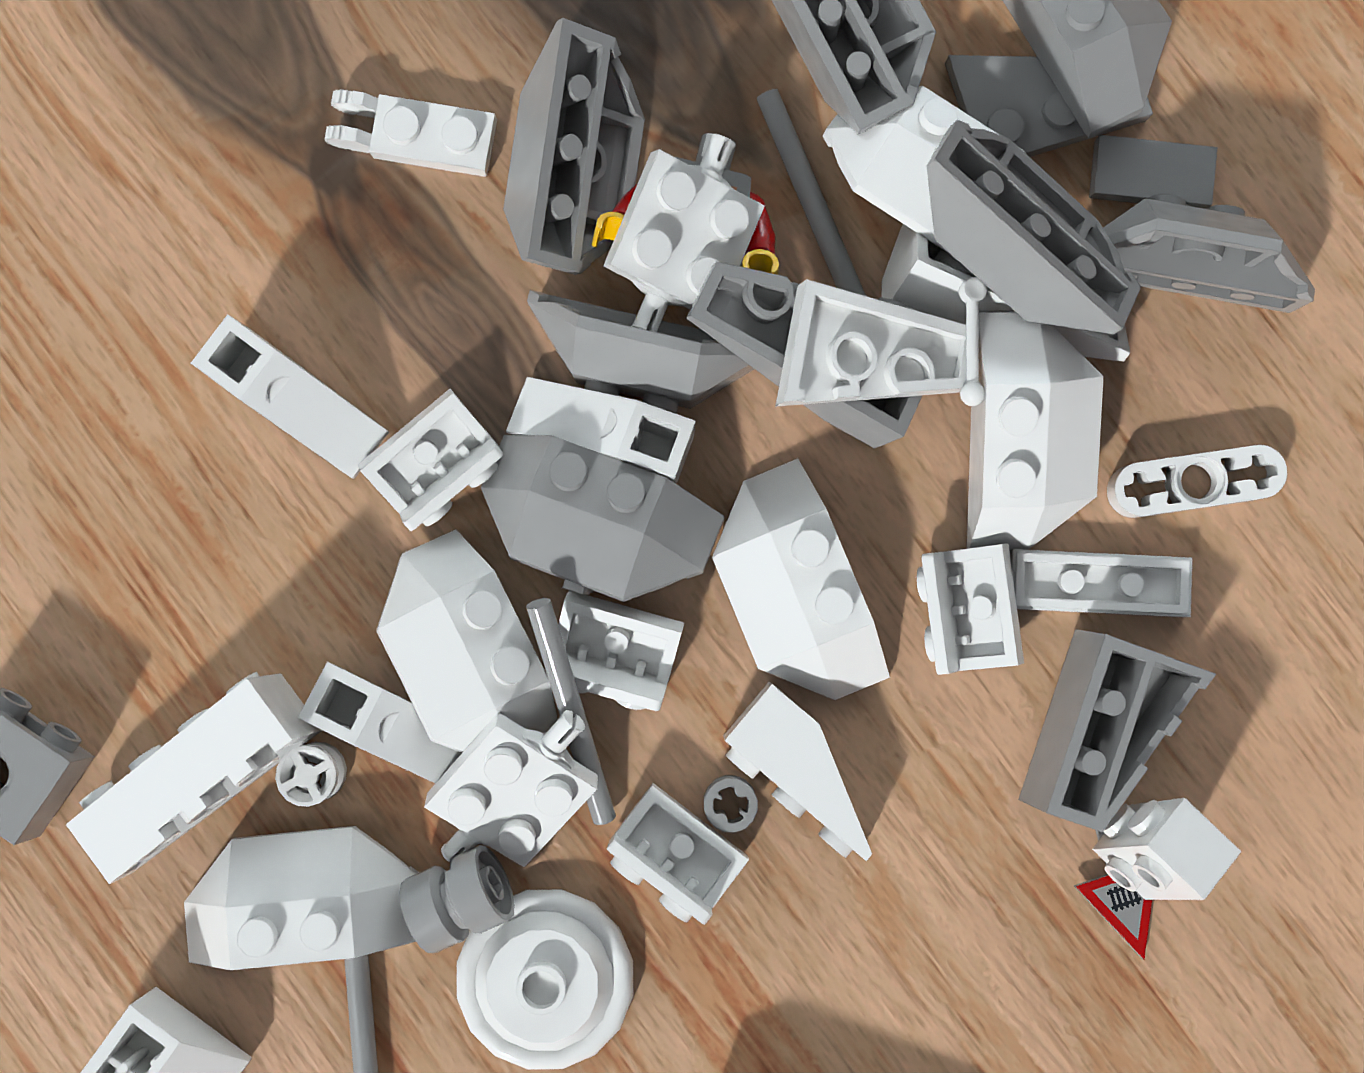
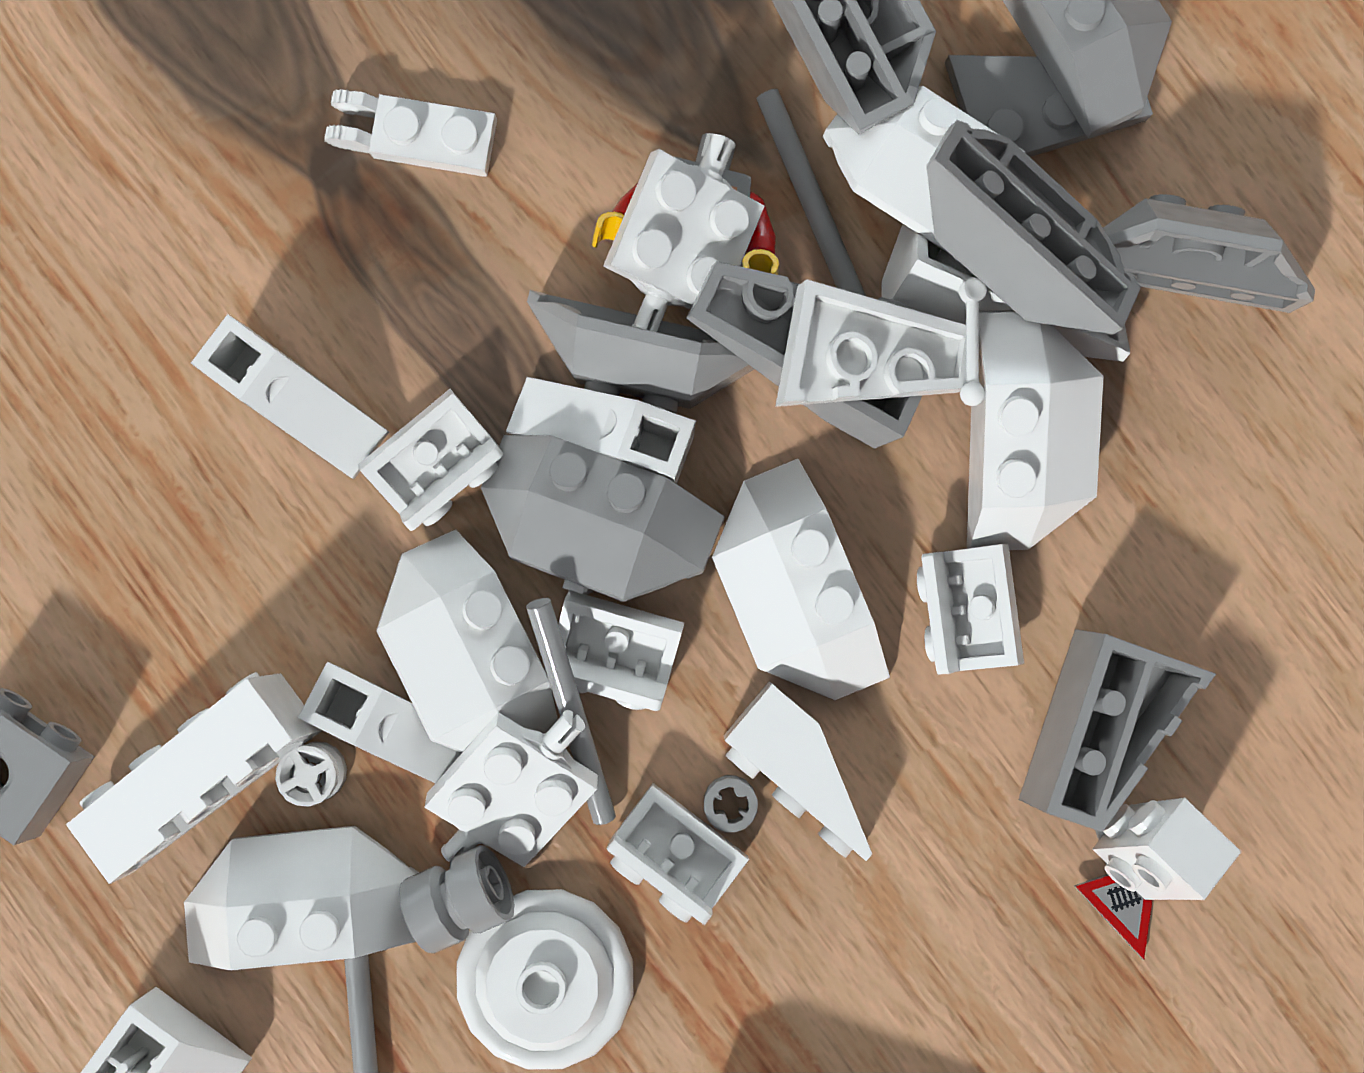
light grey wedge [503,18,645,275] -> none
white tile [1009,549,1192,617] -> none
light grey tile [1089,135,1218,209] -> none
white beam [1107,445,1287,518] -> none

